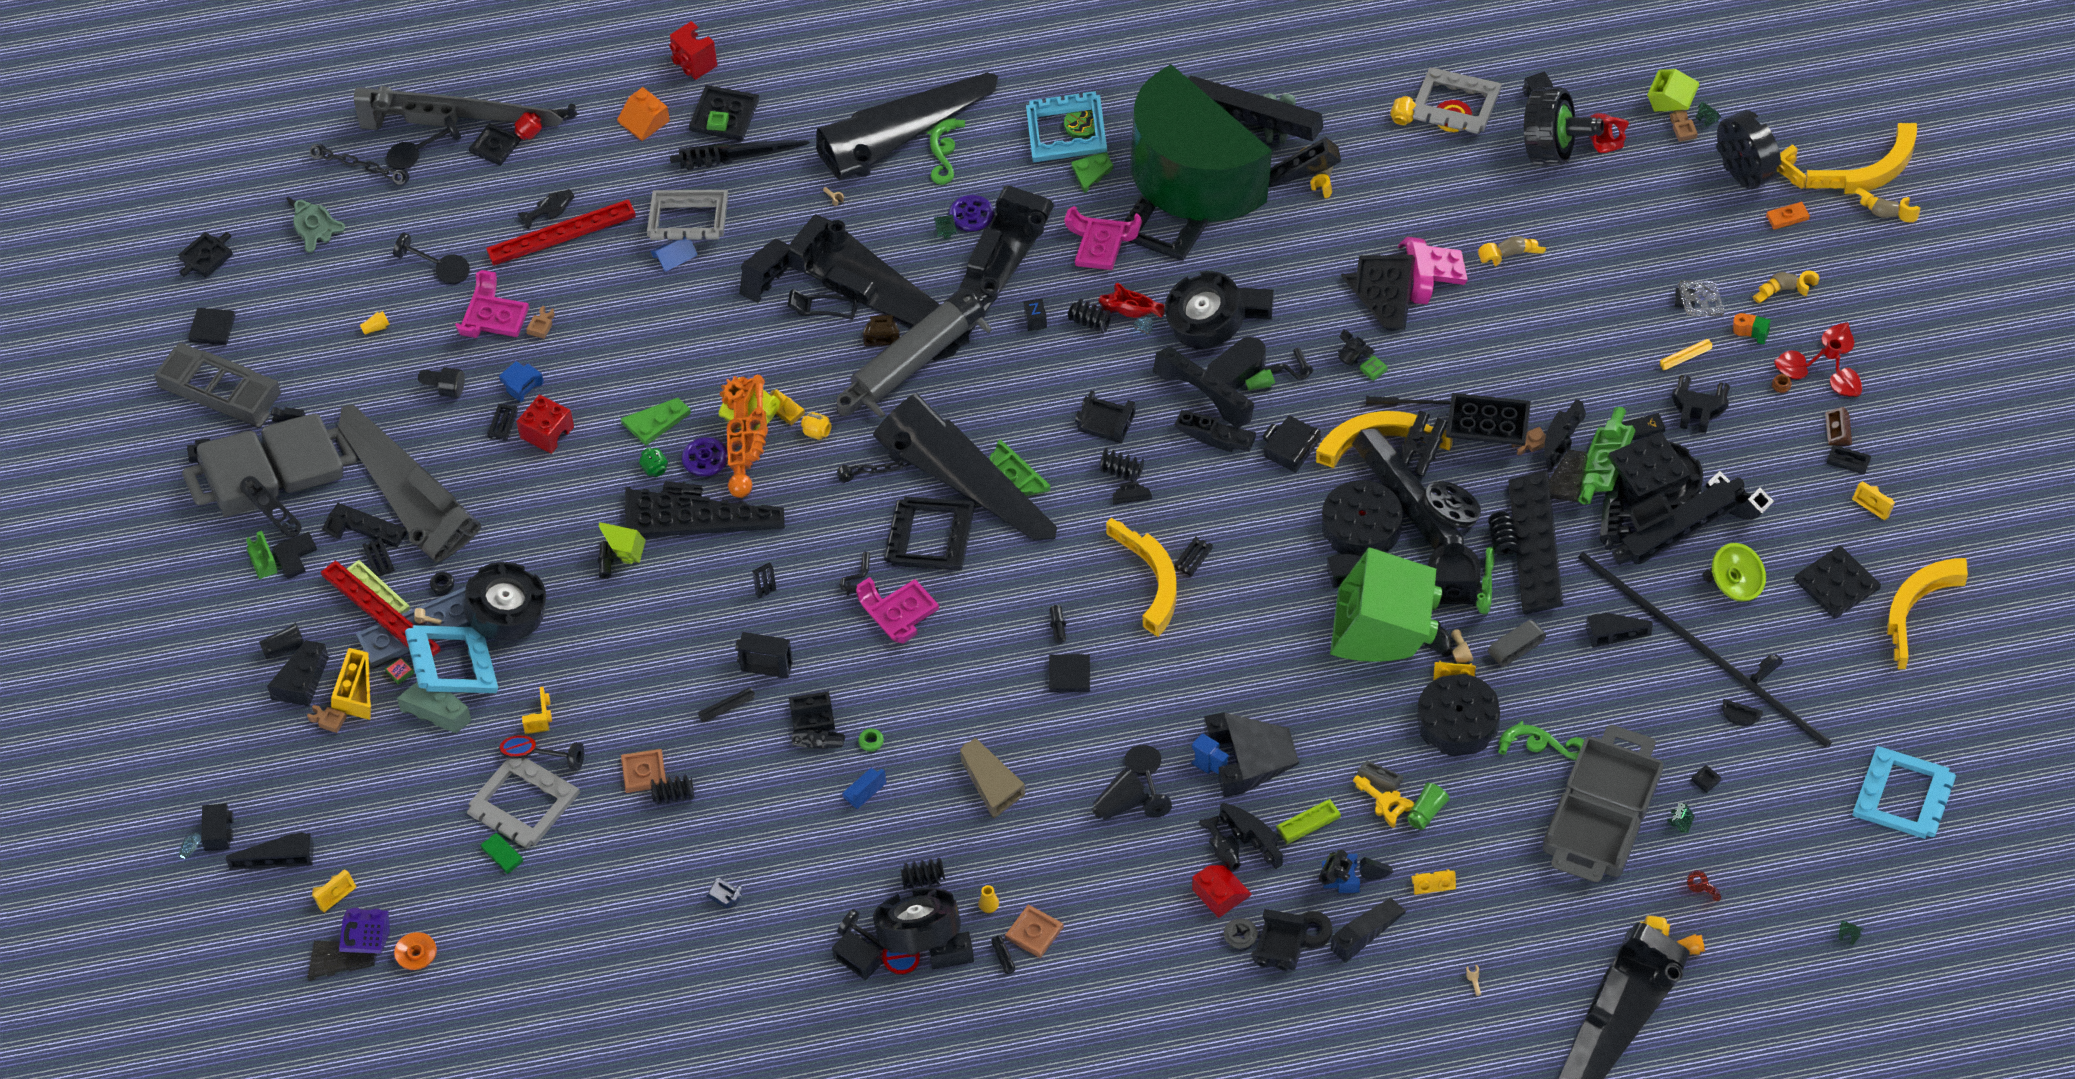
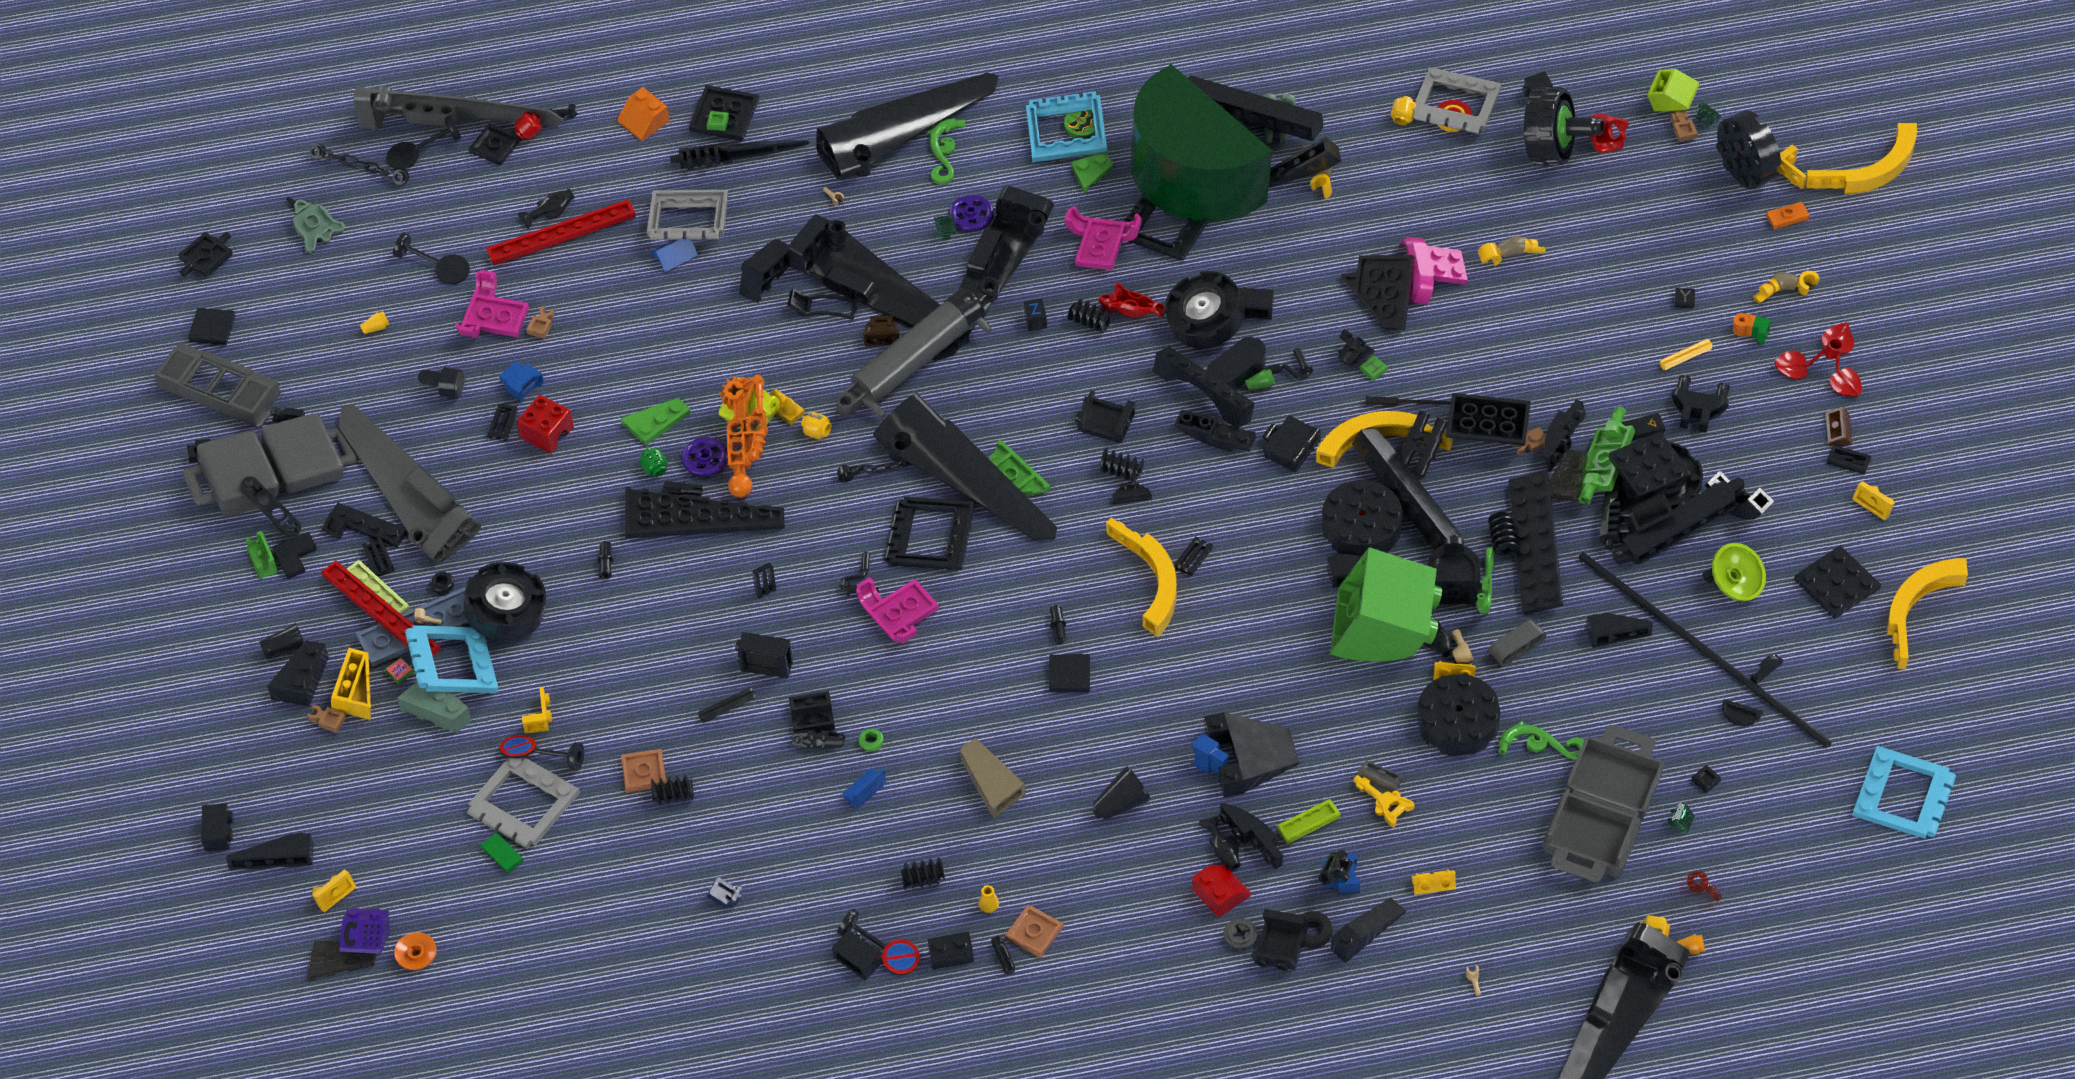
clear light blue tile [179,833,201,859] -> none
lime slope [598,522,646,564] -> none
red piece [669,21,717,80] -> none
black piece [873,888,961,955] -> none
black piece [1125,745,1172,818] -> none
clear light blue tile [1133,317,1152,335] -> none
black tile [1359,857,1394,880] -> none
bright green plant [1407,782,1450,830] -> none
black wedge [1422,481,1481,529] -> none
clear piece [1678,280,1725,316] -> none
dark orange plate [1772,374,1792,393] -> none
clear green tile [1838,920,1864,945] -> none
yellow piece [1855,187,1920,223] -> none

